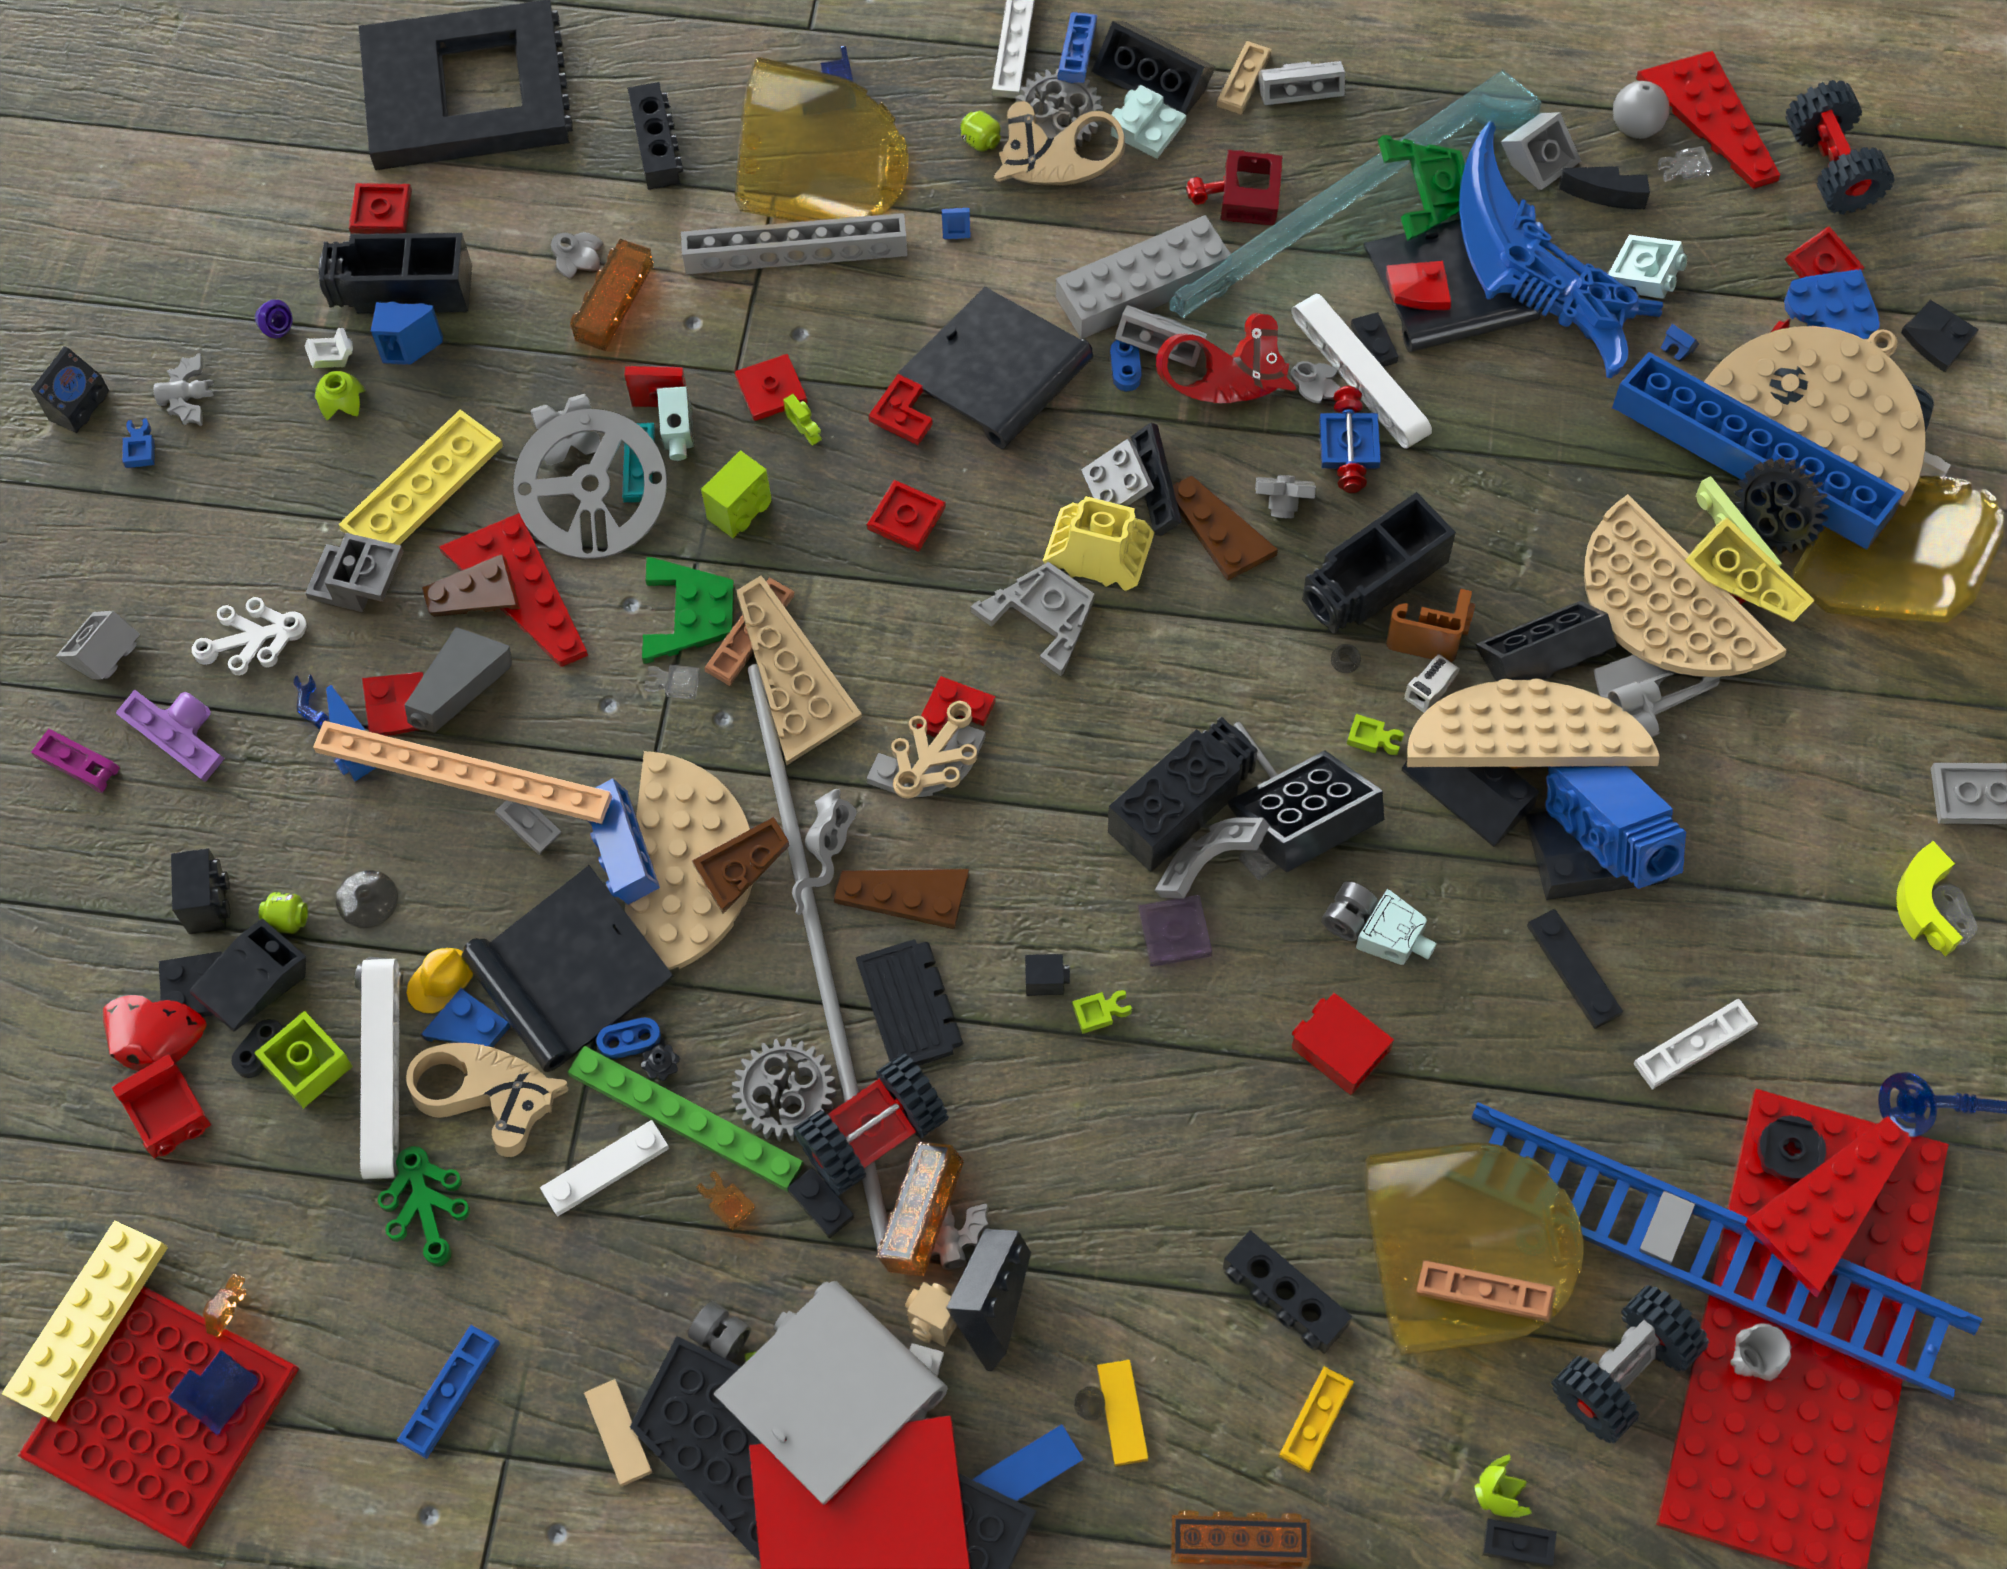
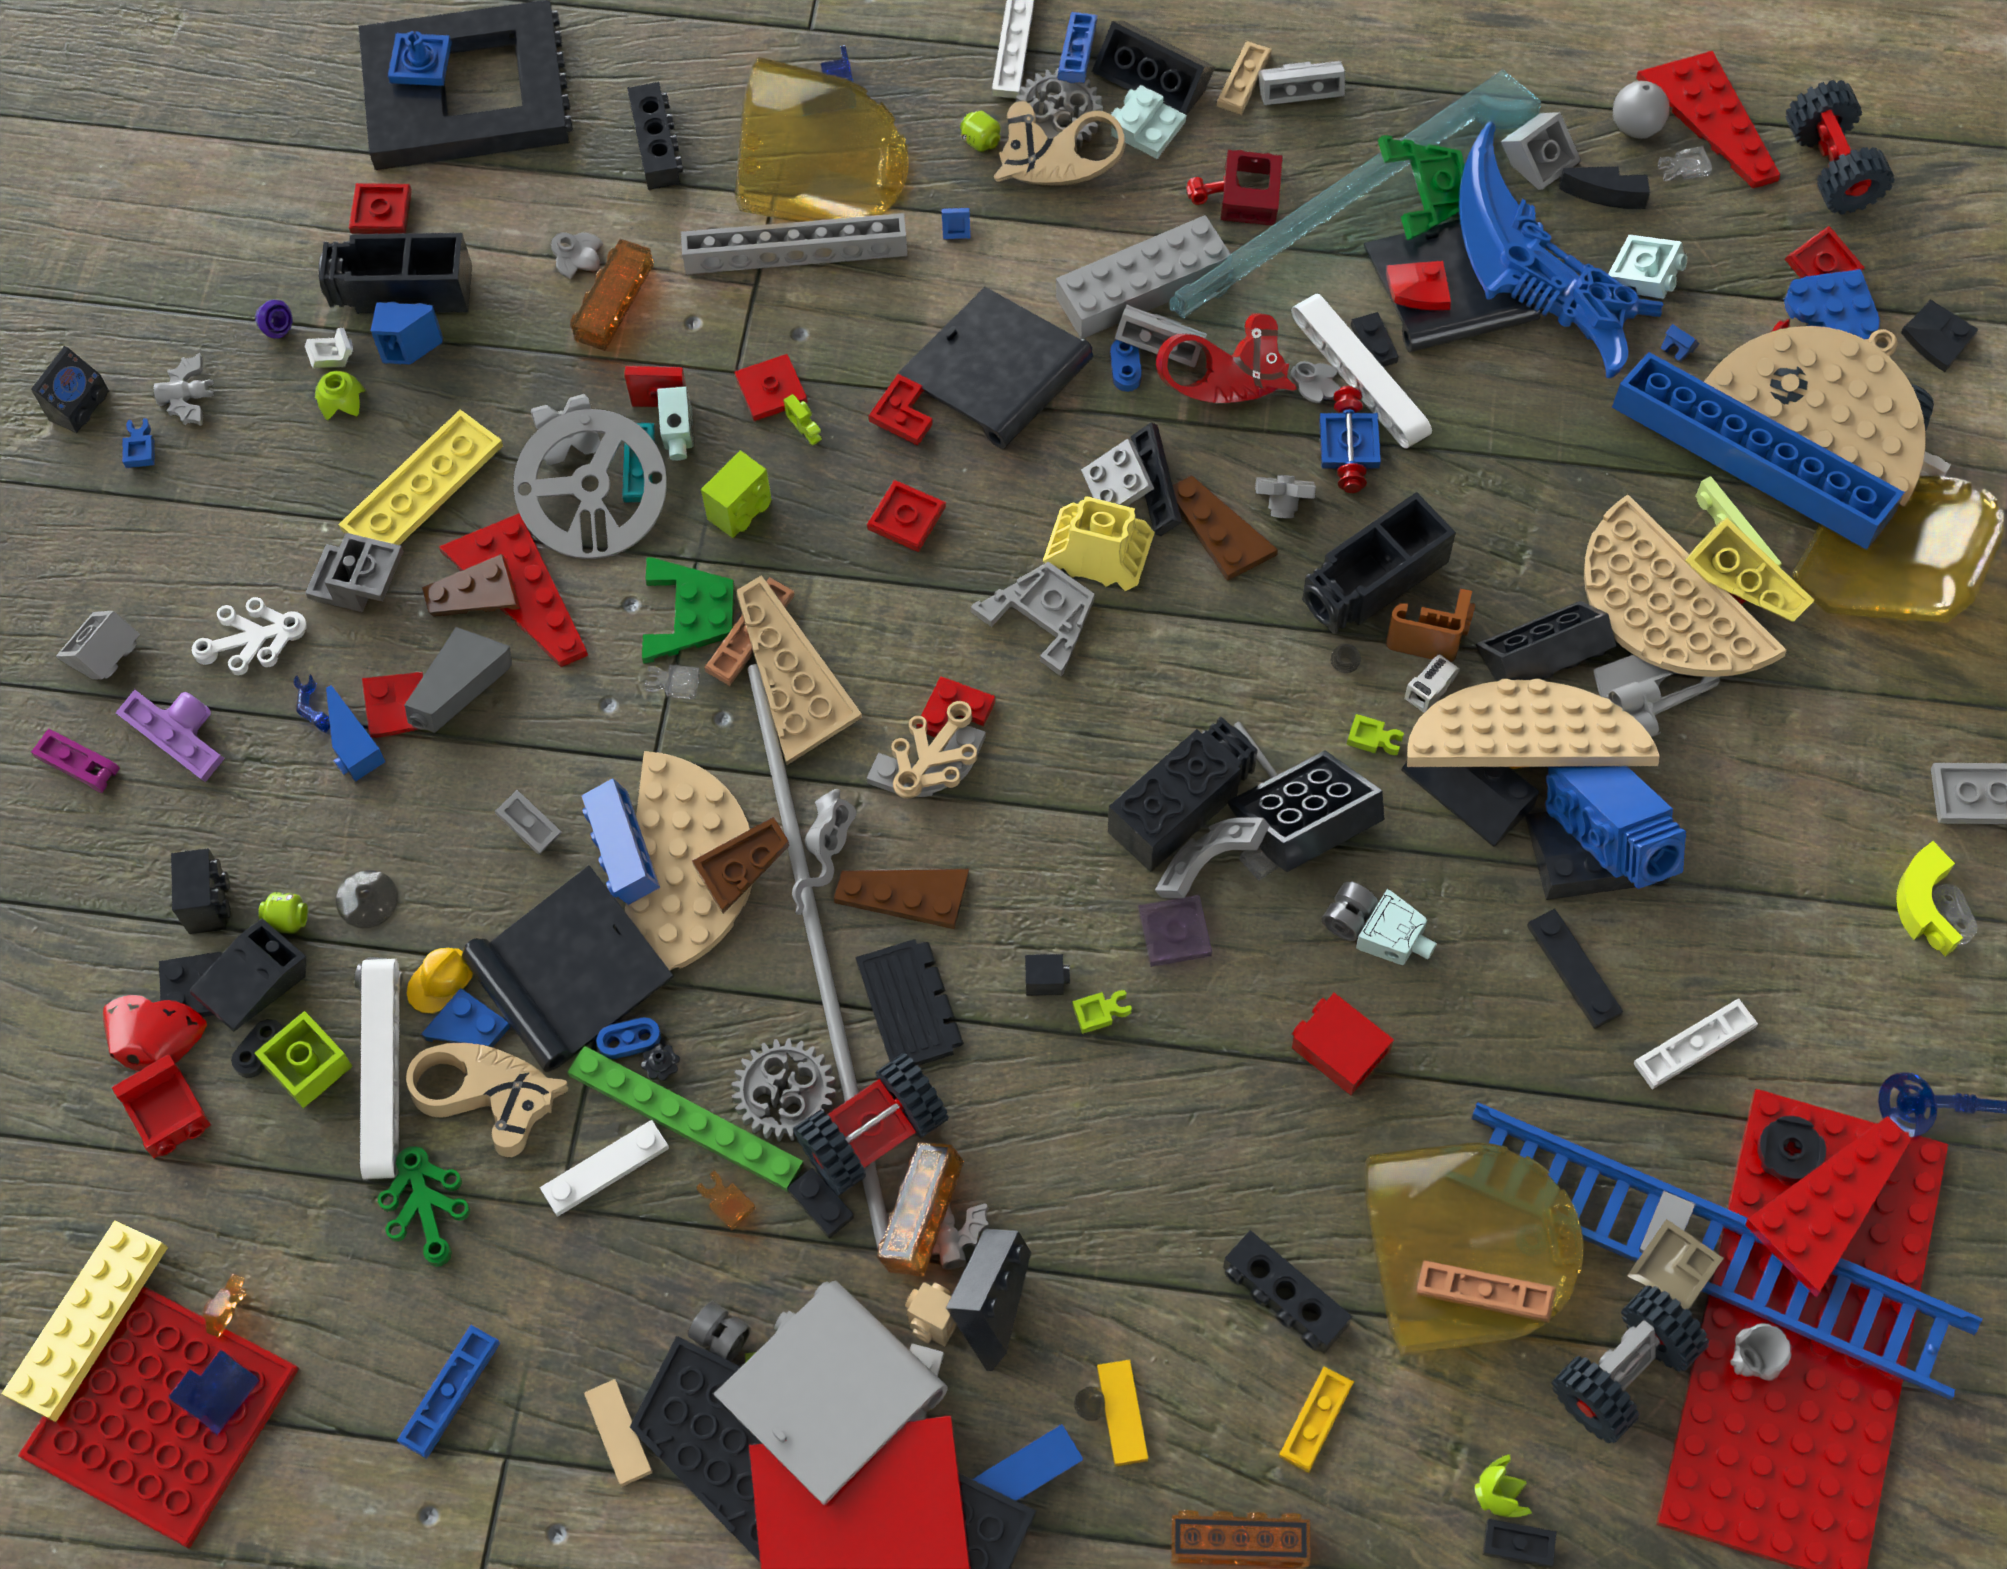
light nougat plate [313,721,612,824] -> none
black gear [1734,457,1829,554] -> none
none -> blue plate [388,31,452,86]
none -> dark tan plate [1626,1219,1724,1309]

